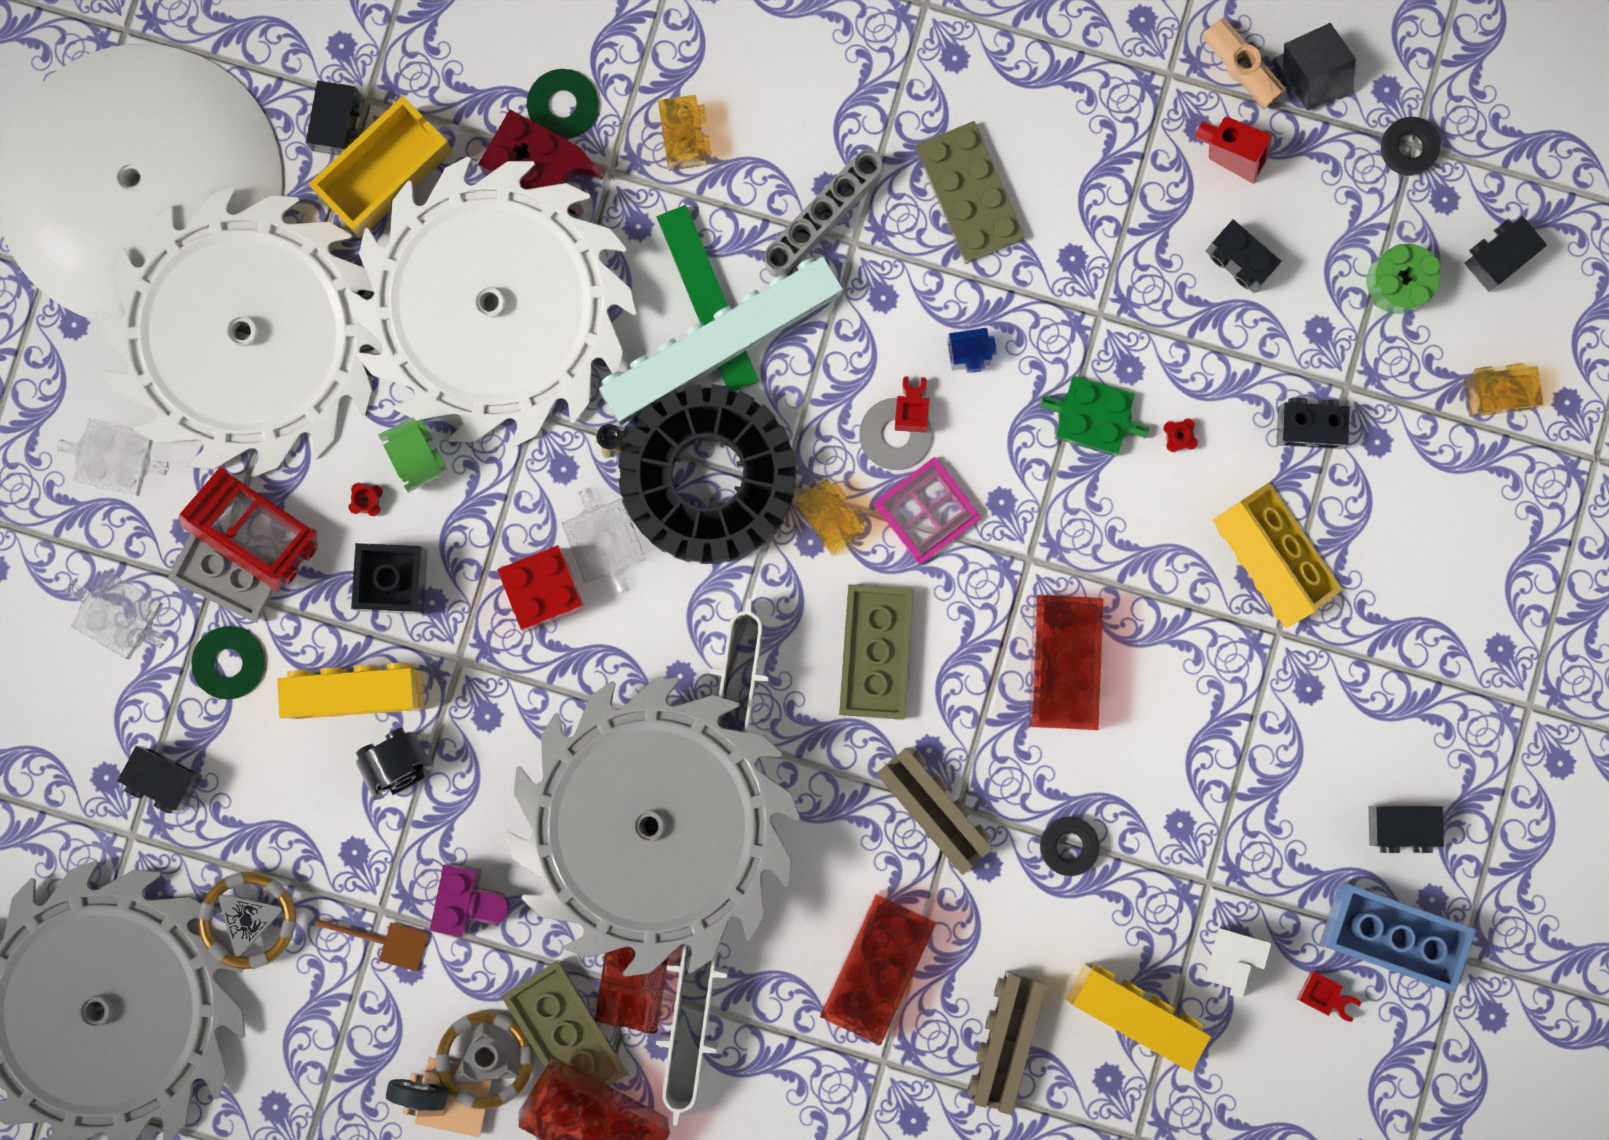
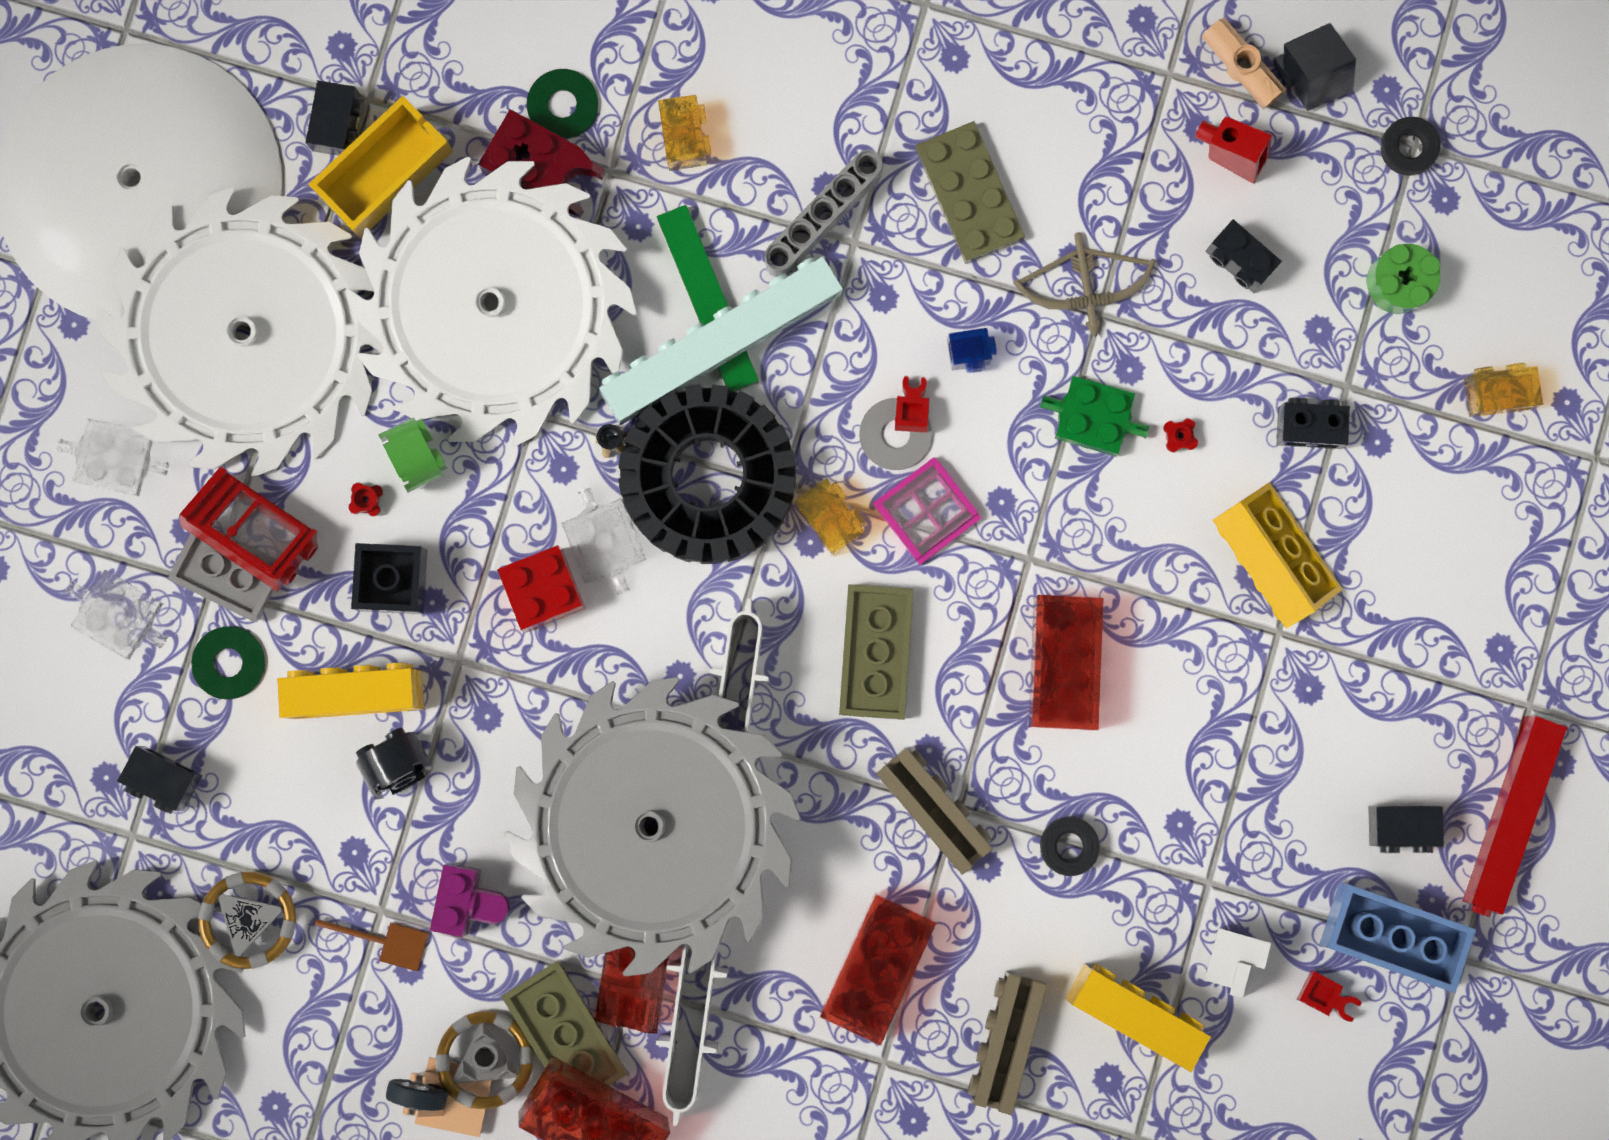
black brick [1464,215,1547,292] -> none
none -> dark tan piece [1013,232,1156,338]
none -> red brick [1462,716,1567,918]

